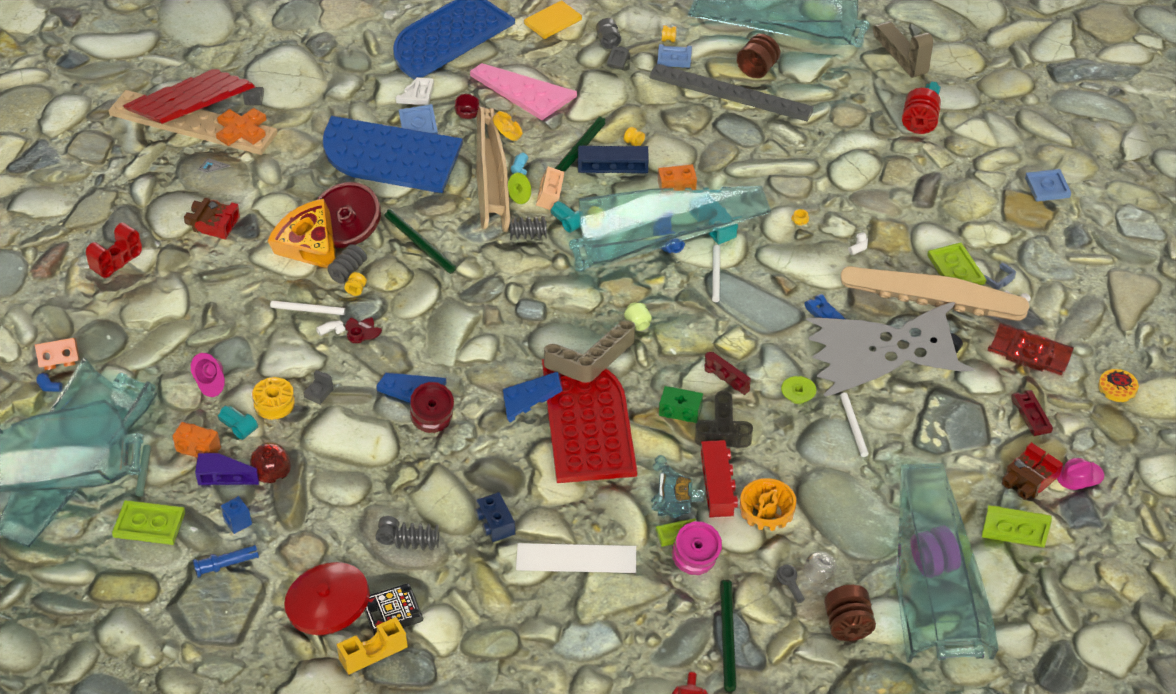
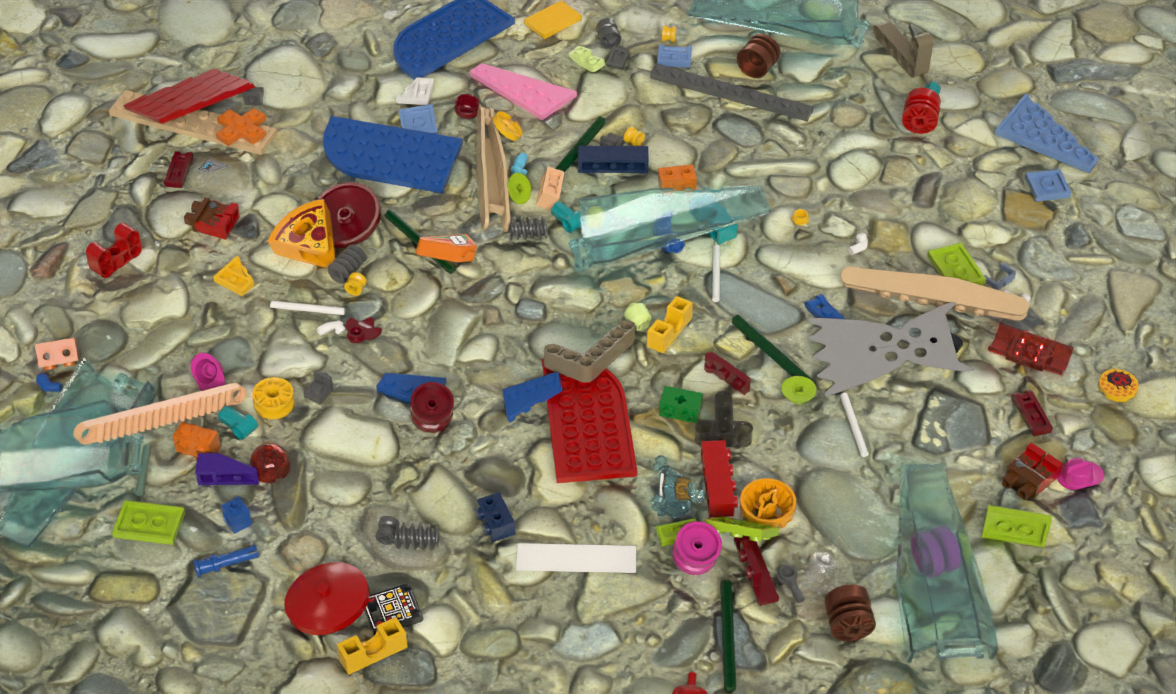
none -> light nougat gear [73,383,247,445]
none -> dark red plate [164,151,194,188]
none -> yellow wing [213,256,254,296]
none -> orange slope [416,234,477,262]
none -> yellowish green slope [568,46,605,72]
none -> dark grey bracket [600,133,625,146]
none -> yellow arch [647,296,693,354]
none -> lime plate [705,516,779,541]
none -> dark green axle [732,315,813,381]
none -> dark red bracket [734,535,779,606]
none -> medium blue wing [995,93,1098,174]

